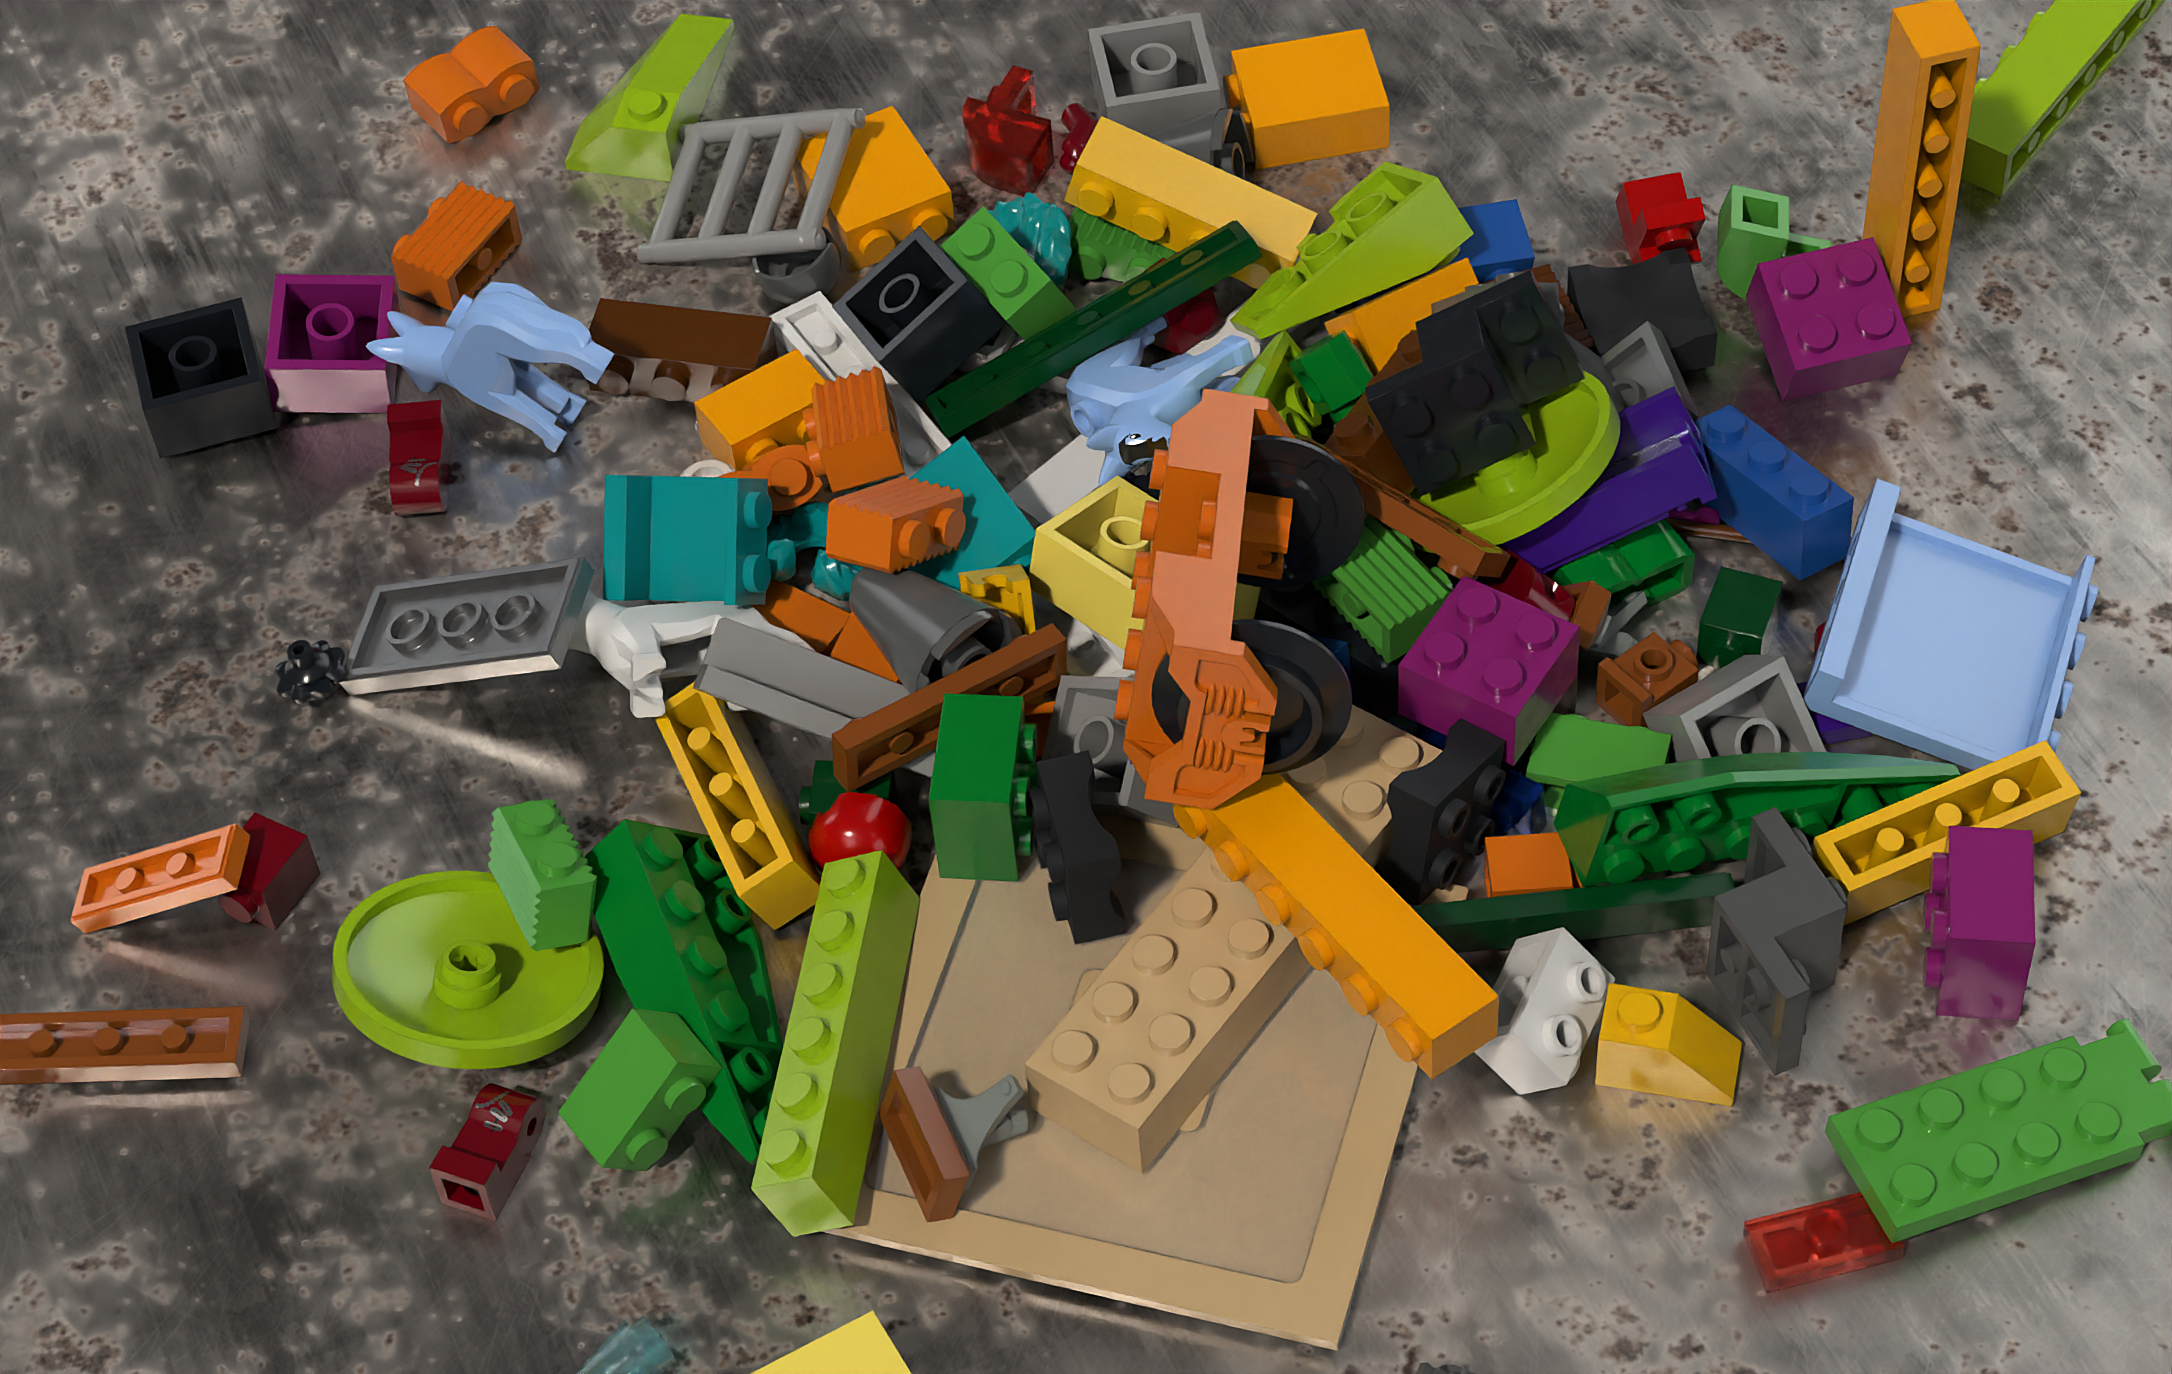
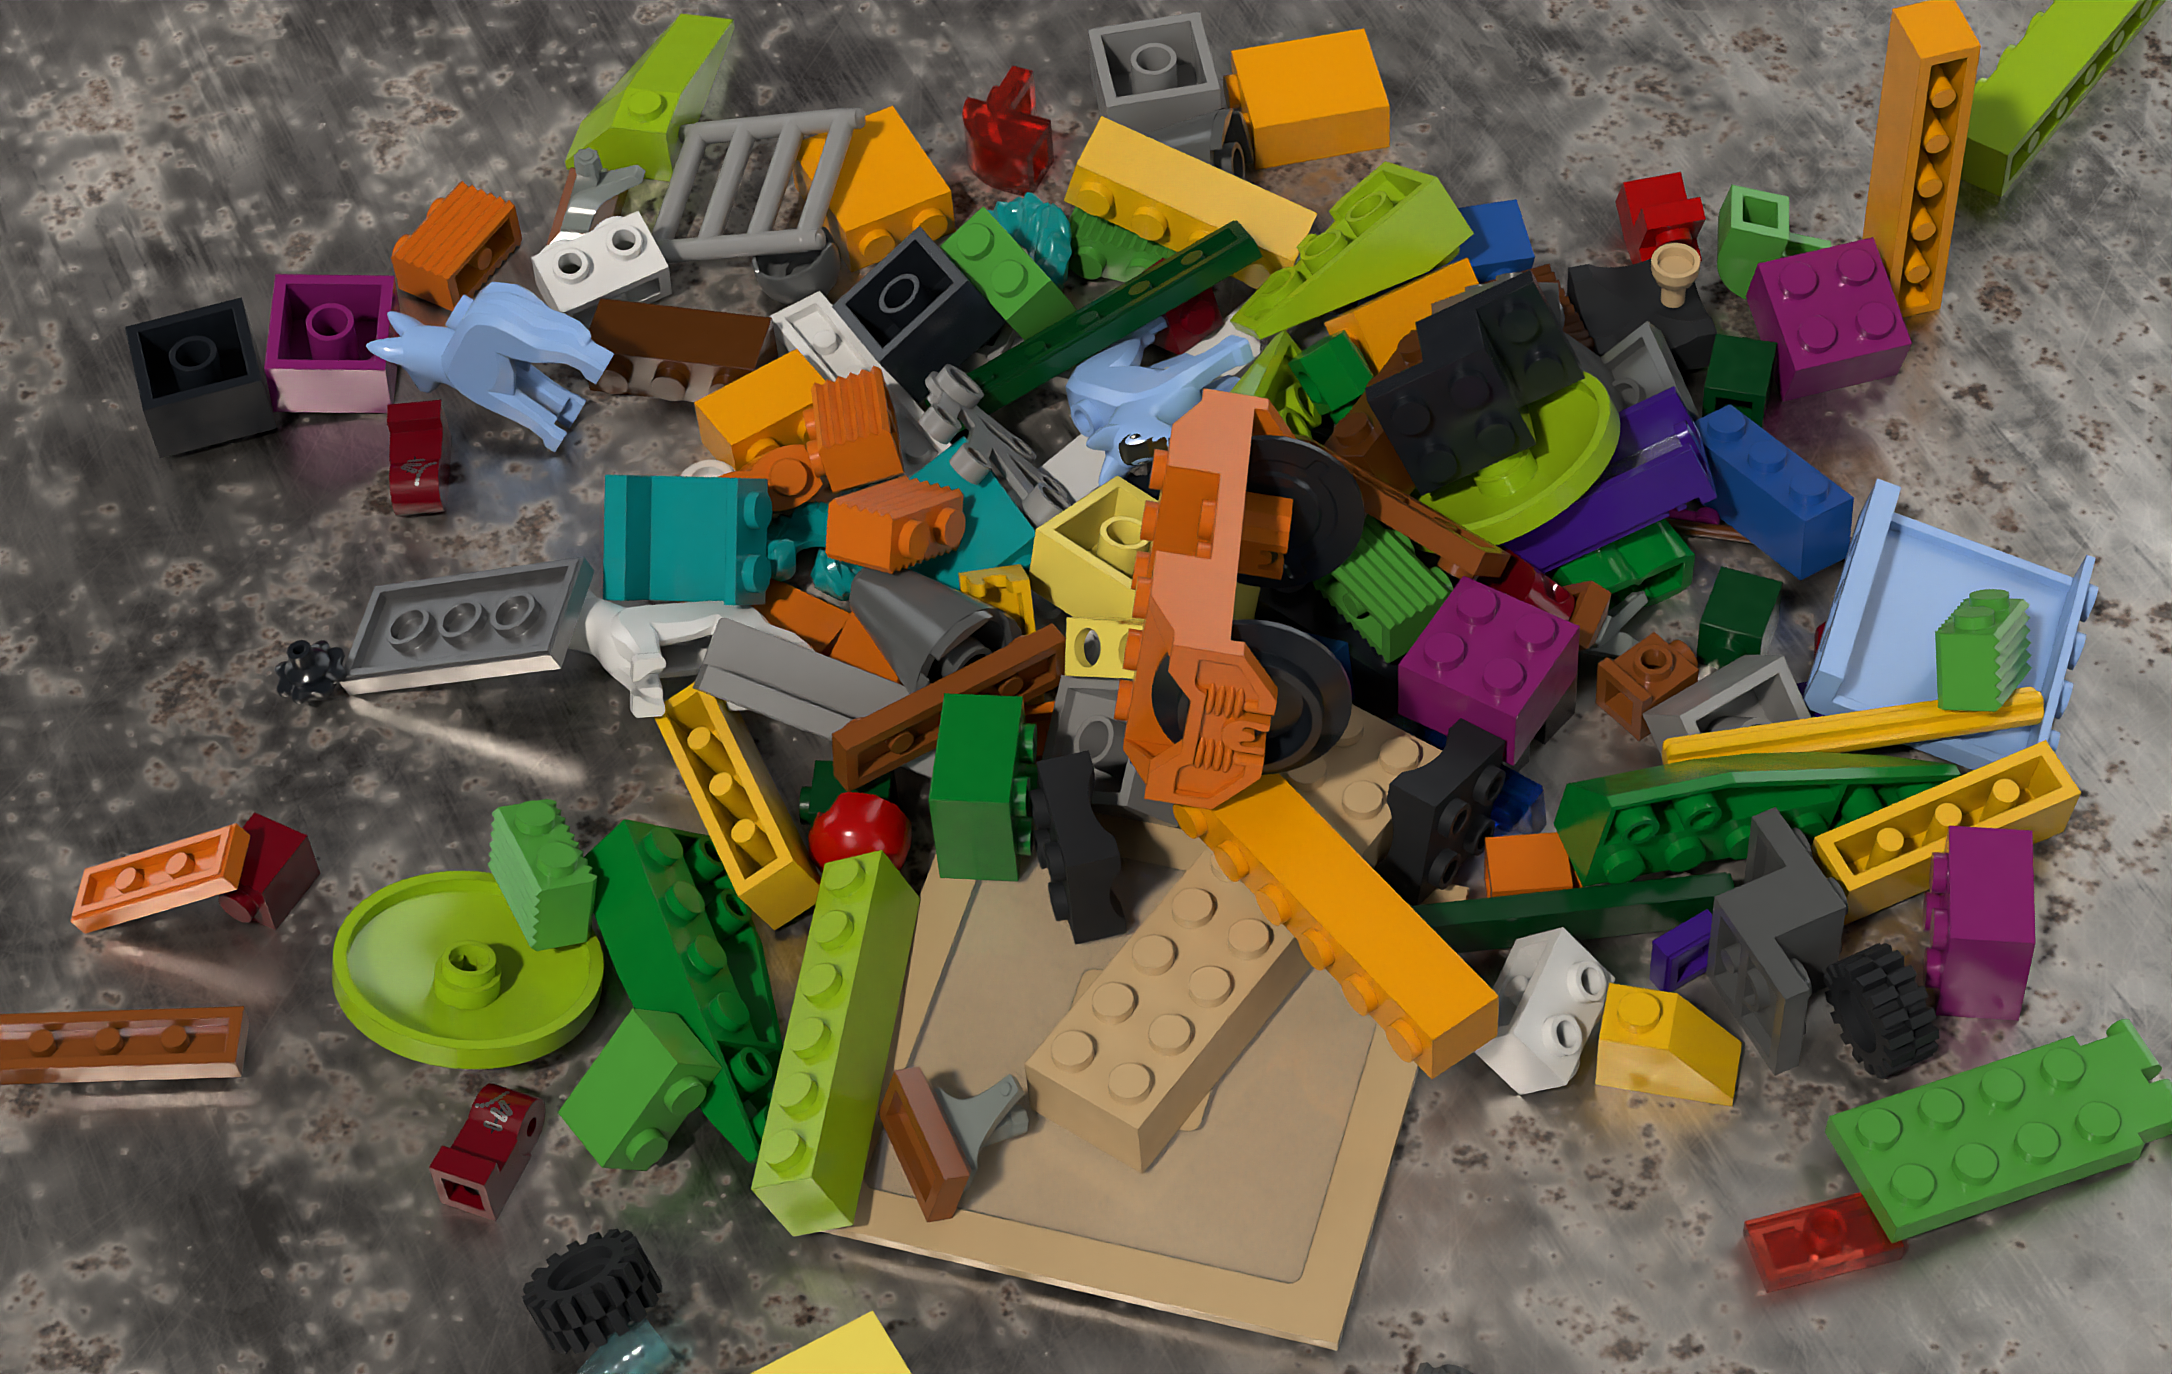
orange brick [403,26,540,143] -> none
dark red arm [1059,103,1098,175] -> none
bright green brick [1524,713,1672,817] -> none
none -> black tyre [522,1229,662,1354]
none -> white brick [531,211,672,330]
none -> light grey piece [546,147,645,246]
none -> light grey plant [919,364,1071,531]
none -> light yellow leg [1065,617,1144,679]
none -> dark purple tile [1649,909,1712,992]
none -> tan piece [1651,243,1701,308]
none -> yellow axle [1661,687,2044,765]
none -> dark green brick [1702,334,1777,428]
none -> black tyre [1824,943,1939,1079]
none -> bright green brick [1935,589,2032,712]

